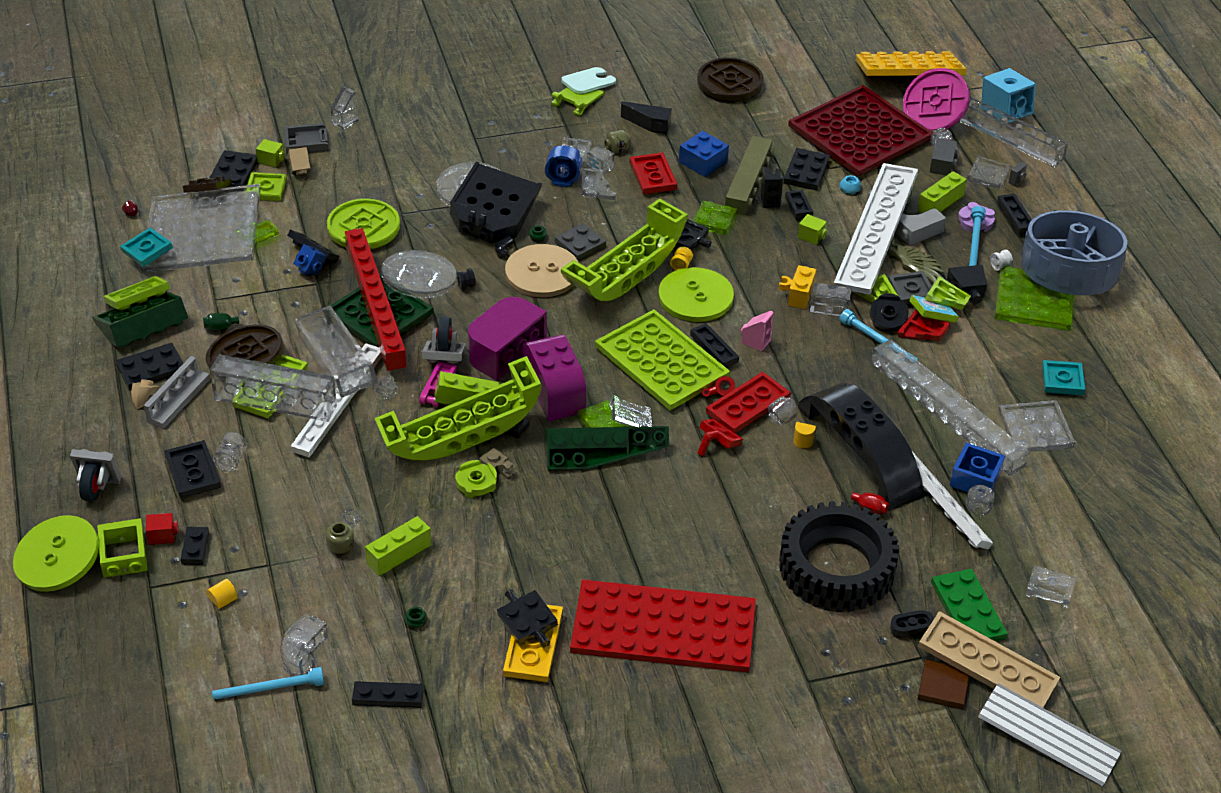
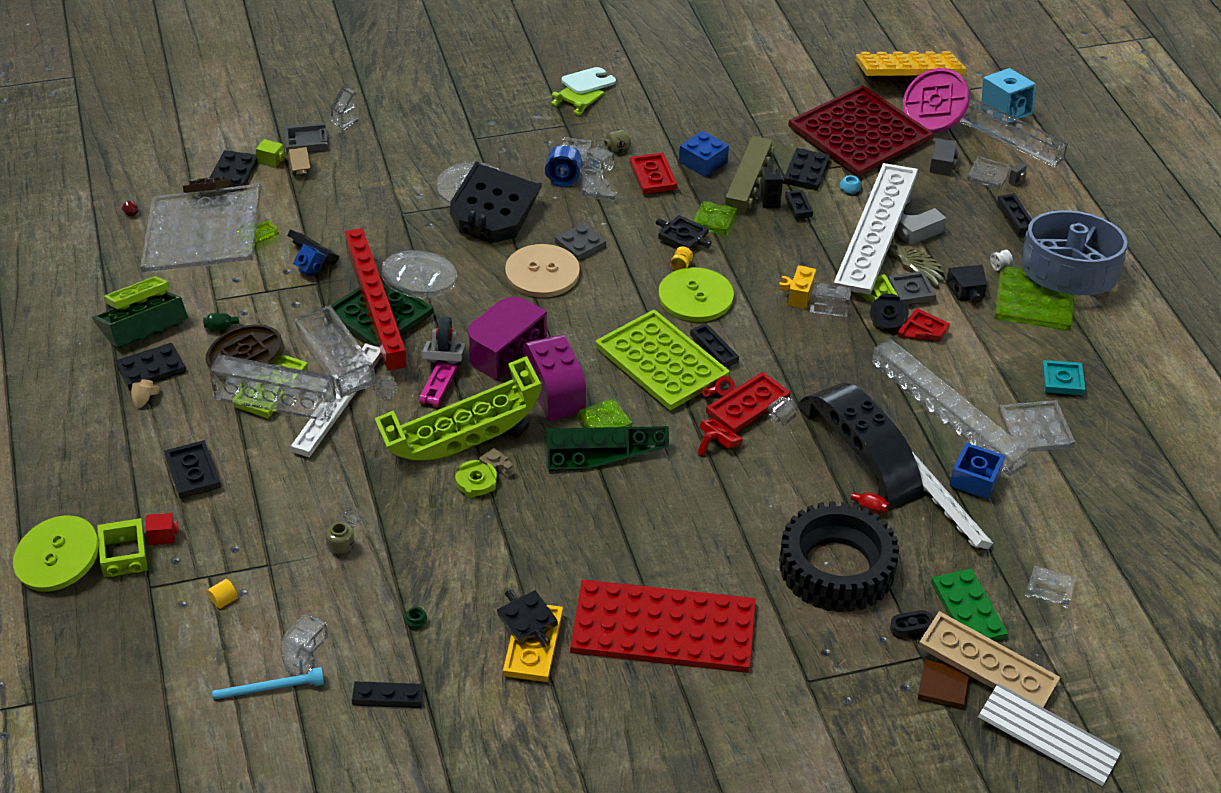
light grey plate [70,449,122,501] -> none
teal plate [120,227,173,267] -> none
light grey fence [144,356,210,429] -> none
black plate [181,527,209,565] -> none
clear wheel [212,432,248,471] -> none
lime tile [245,172,287,201] -> none
lime plate [327,199,400,249] -> none
lime brick [365,516,431,576] -> none
lime brick [434,371,499,405] -> none
black wheel [456,268,476,289] -> none
black arm [495,236,513,258] -> none
dark green plate [529,225,547,242] -> none
lime slope [561,198,688,301] -> none
clear plate [609,395,652,427] -> none
black slope [621,101,672,134] -> none
dark brown plate [697,57,764,101] -> none
bright pink slope [741,311,774,351] -> none
yellow brick [793,422,816,449] -> none
lime brick [797,214,828,245] -> none
medium azure piece [839,309,918,365] -> none
tile [909,295,959,323] -> none
lime brick [917,171,967,213] -> none
lime wing [924,276,971,310] -> none
clear gear [931,127,952,146] -> none
lavender plate [958,202,995,232] -> none
clear head [966,485,995,516] -> none
medium azure piece [969,206,986,266] -> none

